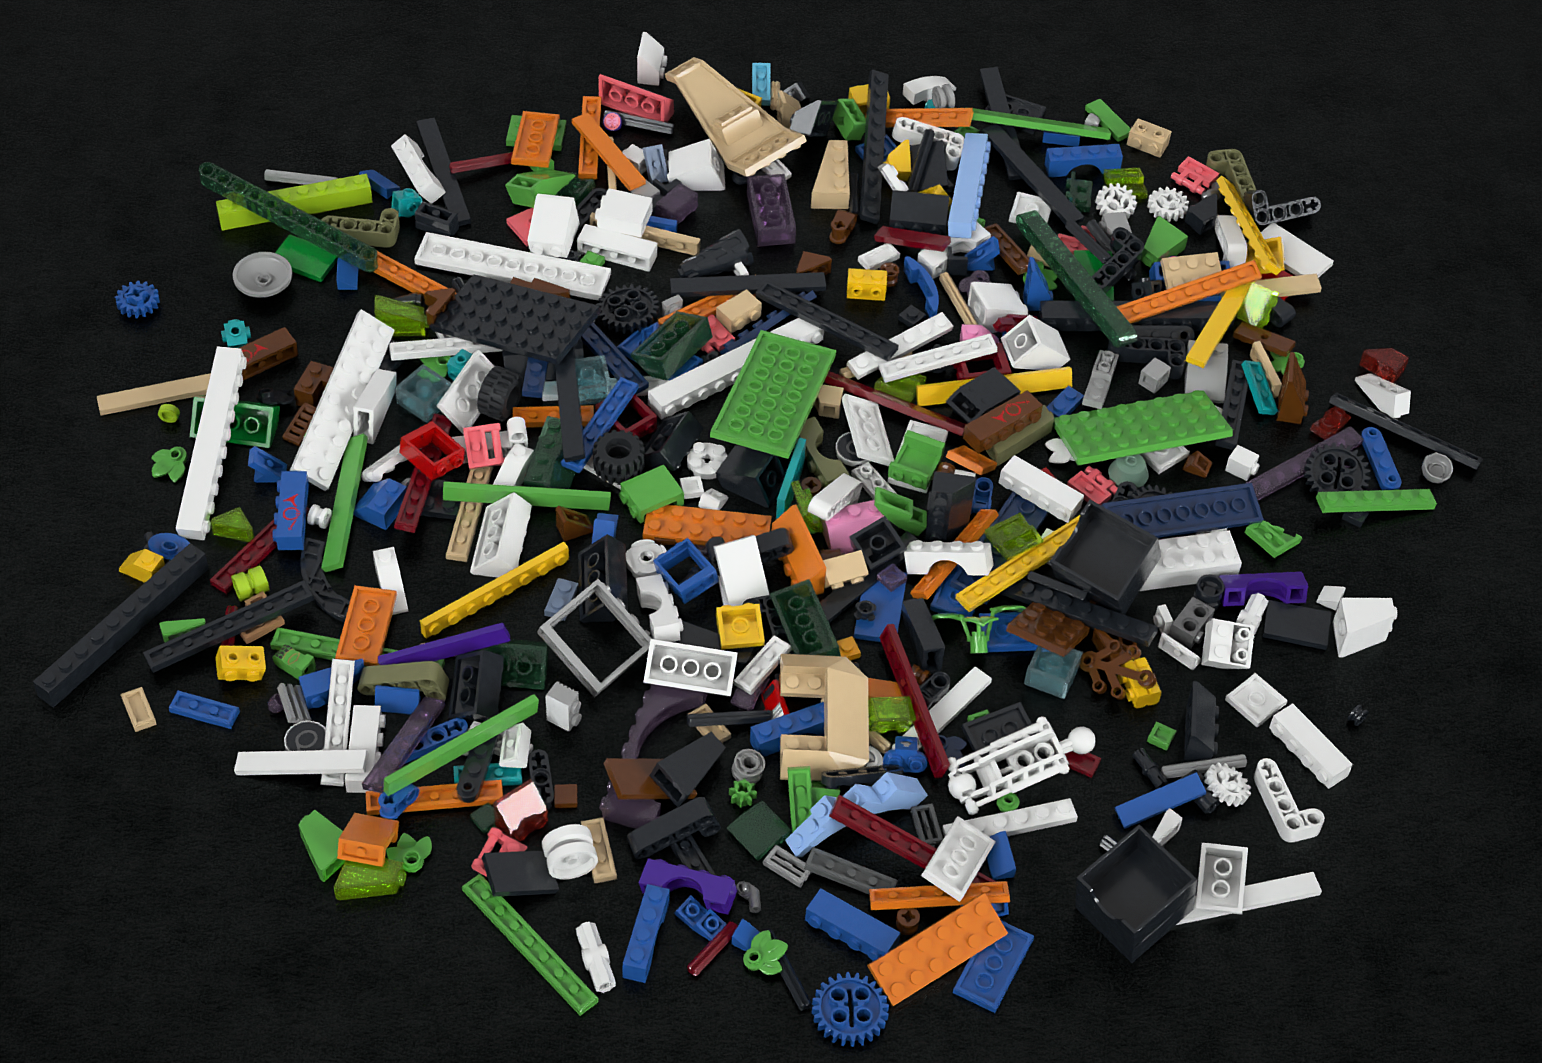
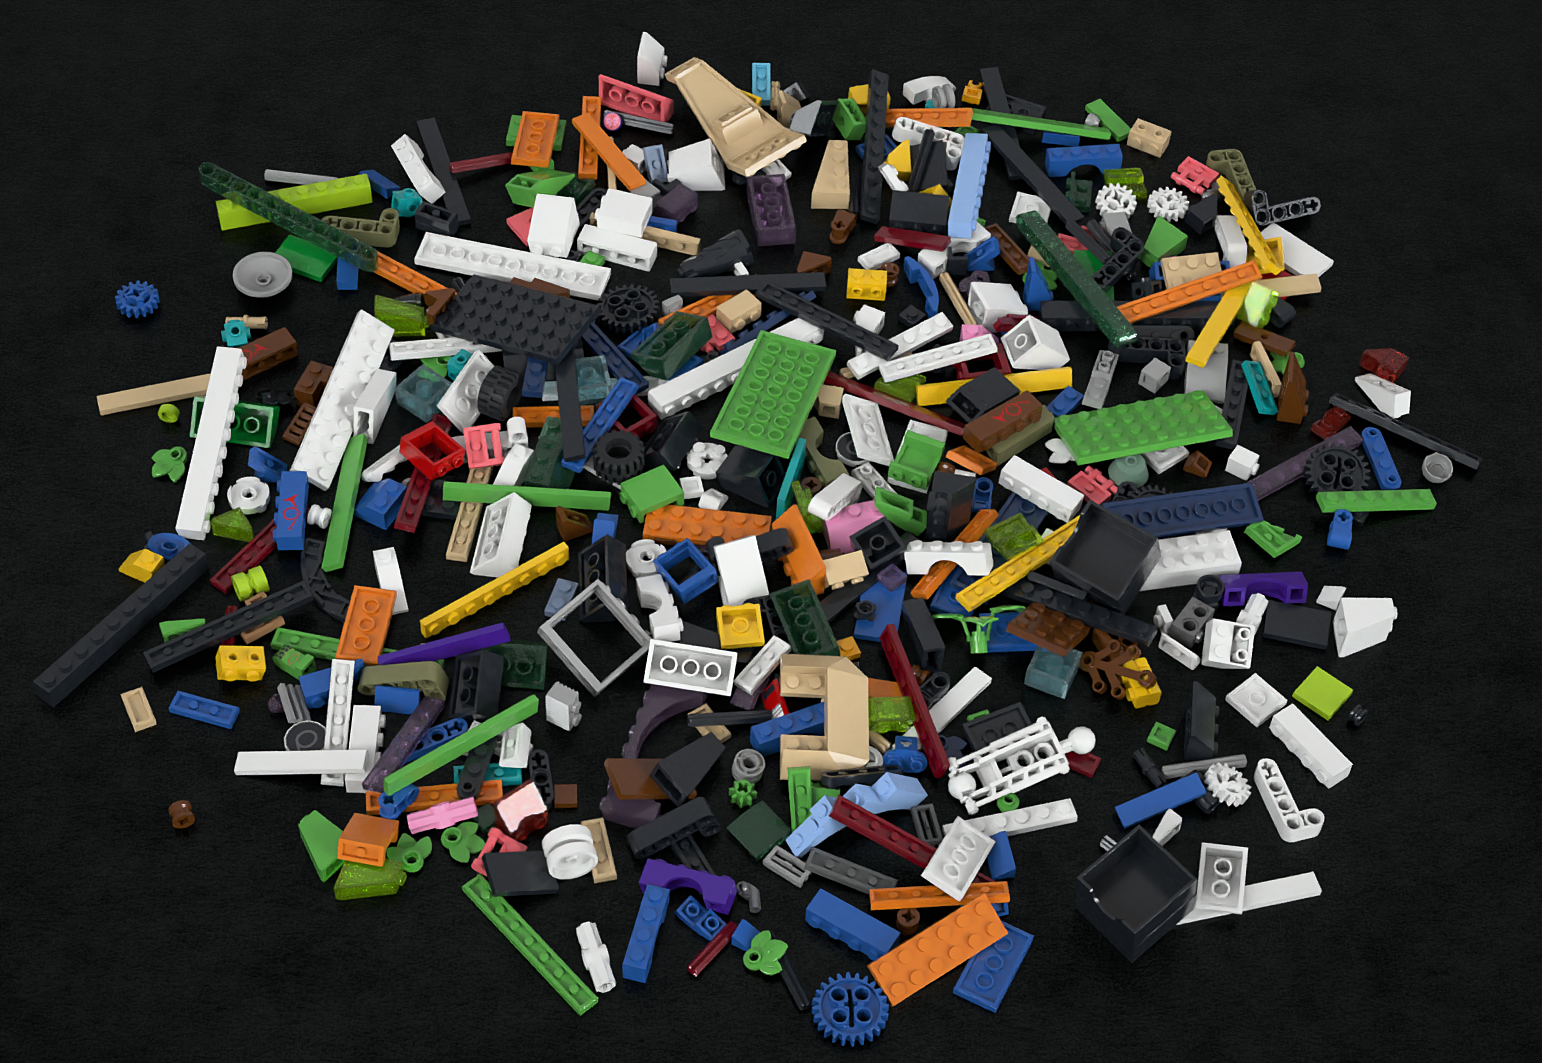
none -> reddish brown wheel [168,800,195,829]
none -> tan pin [225,315,268,329]
none -> white plate [227,477,270,515]
none -> bright pink piece [407,796,478,834]
none -> bright green plate [441,822,485,863]
none -> white slope [853,305,885,356]
none -> light orange plate [962,80,983,105]
none -> lime tile [1292,666,1353,720]
none -> blue piece [1327,509,1353,550]

